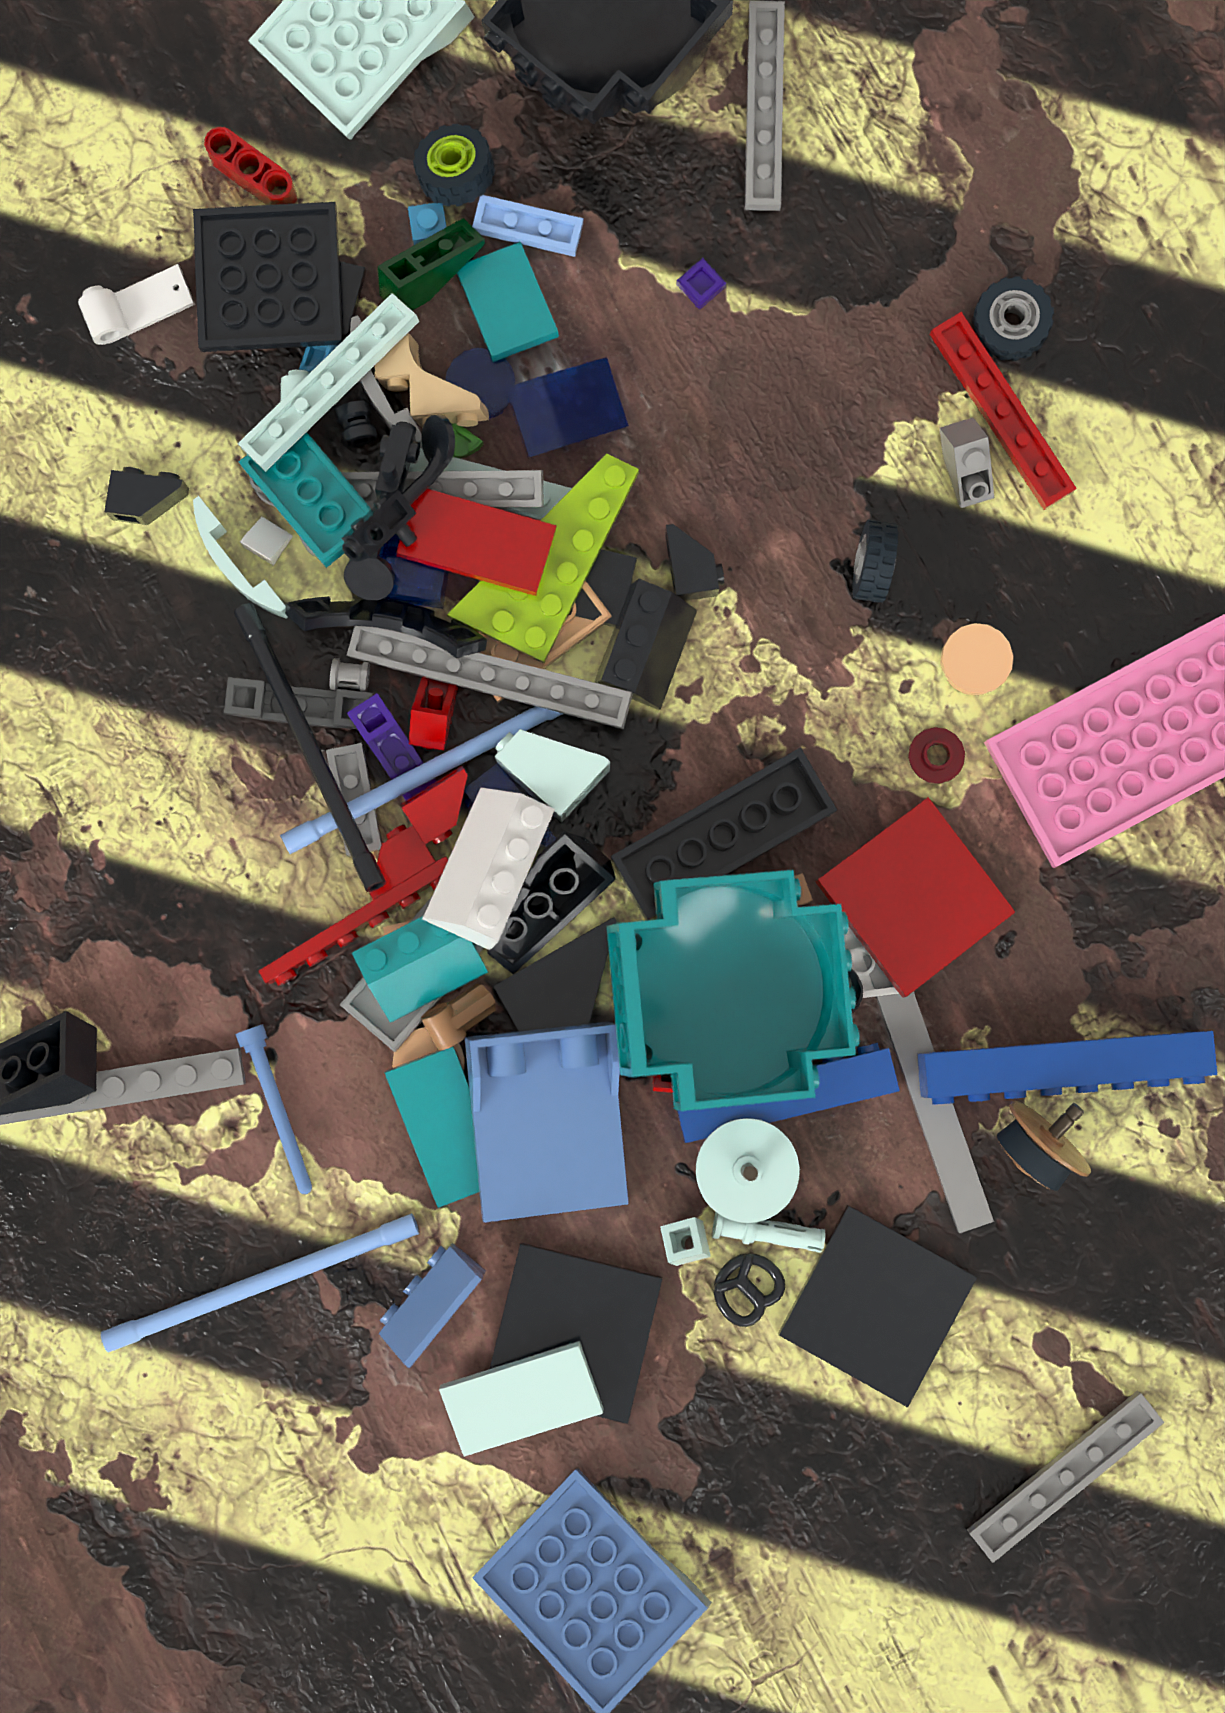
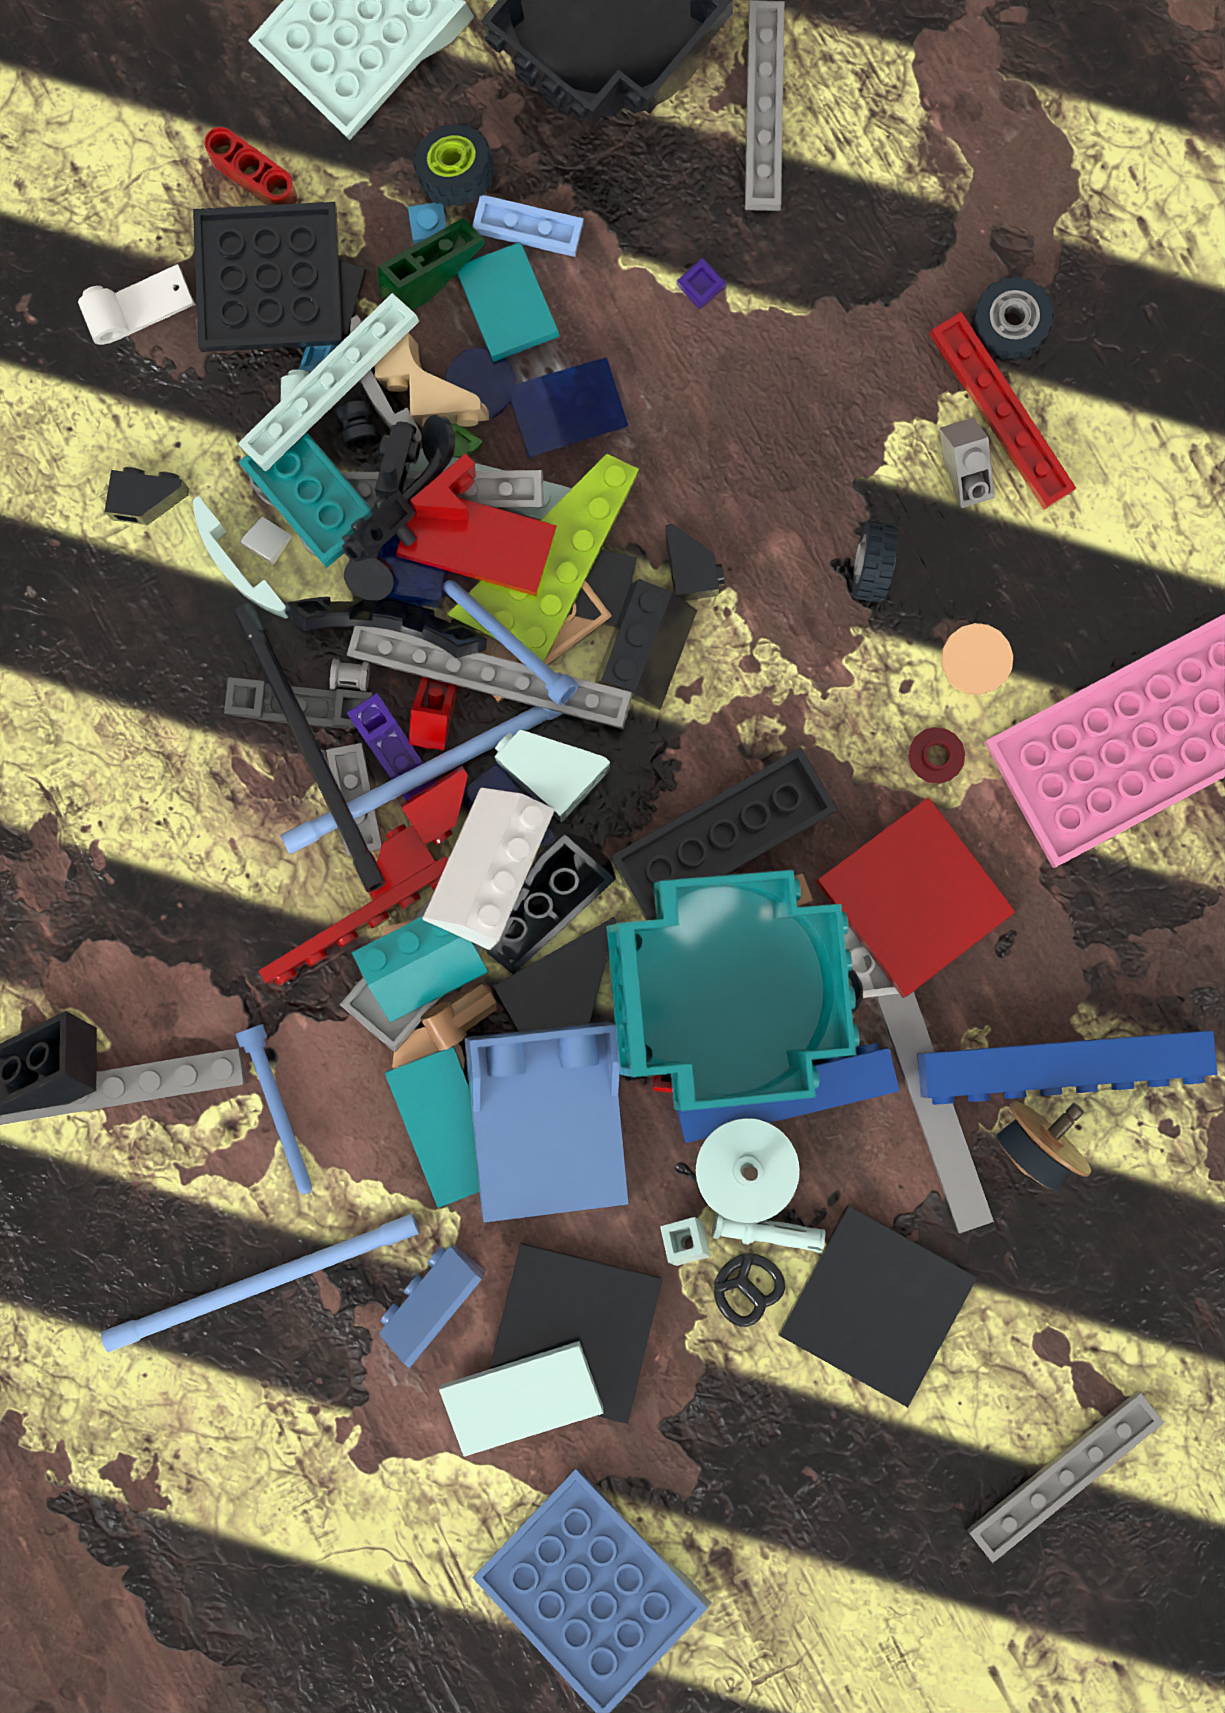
none -> red slope [410,453,476,521]
none -> medium blue piece [443,580,579,706]

